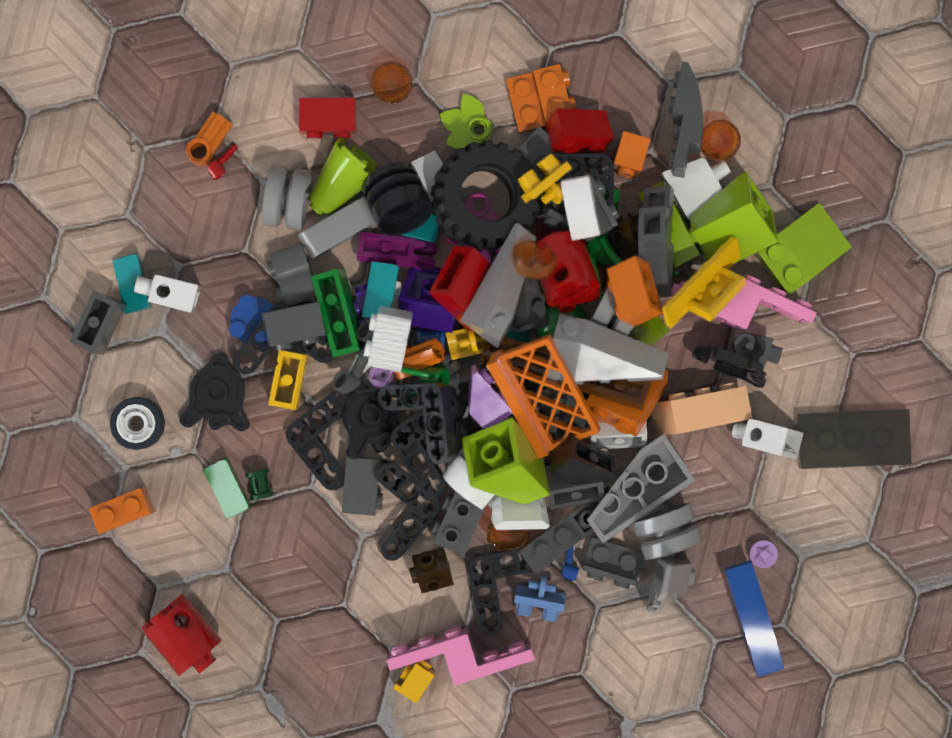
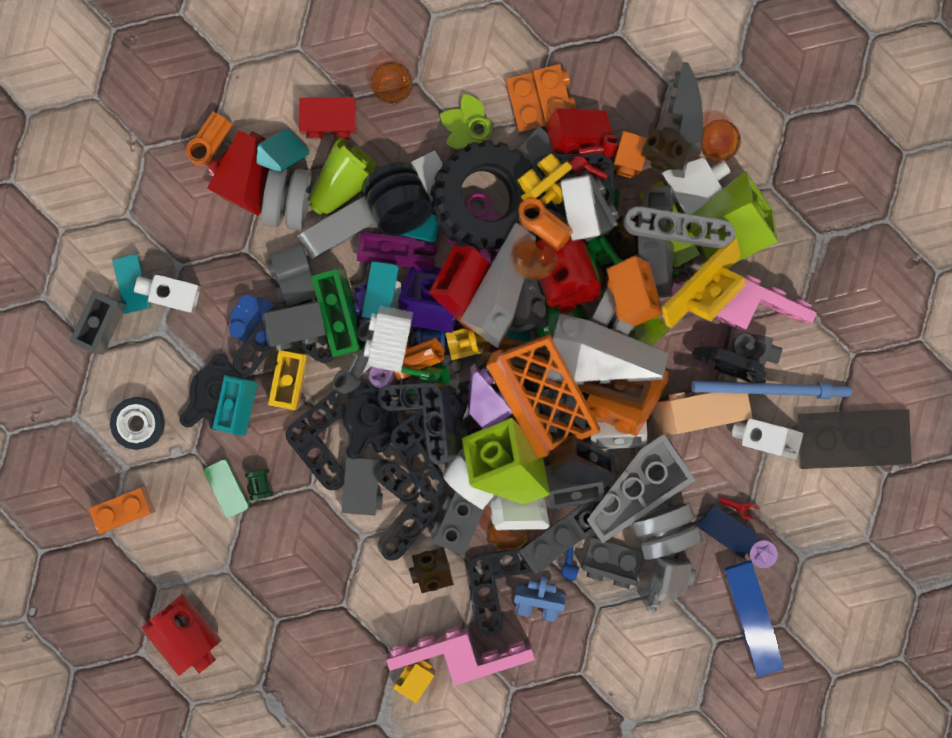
lime slope [754,203,852,296] -> none
none -> red slope [207,130,270,216]
none -> teal slope [212,375,257,436]
none -> teal slope [257,129,310,172]
none -> orange piece [519,198,573,251]
none -> red hand [569,156,608,180]
none -> red hand [578,135,619,157]
none -> light grey beam [624,207,735,248]
none -> dark brown brick [641,127,691,171]
none -> medium blue bar [691,381,852,399]
none -> dark blue slope [697,504,760,558]
none -> red hand [720,496,760,520]

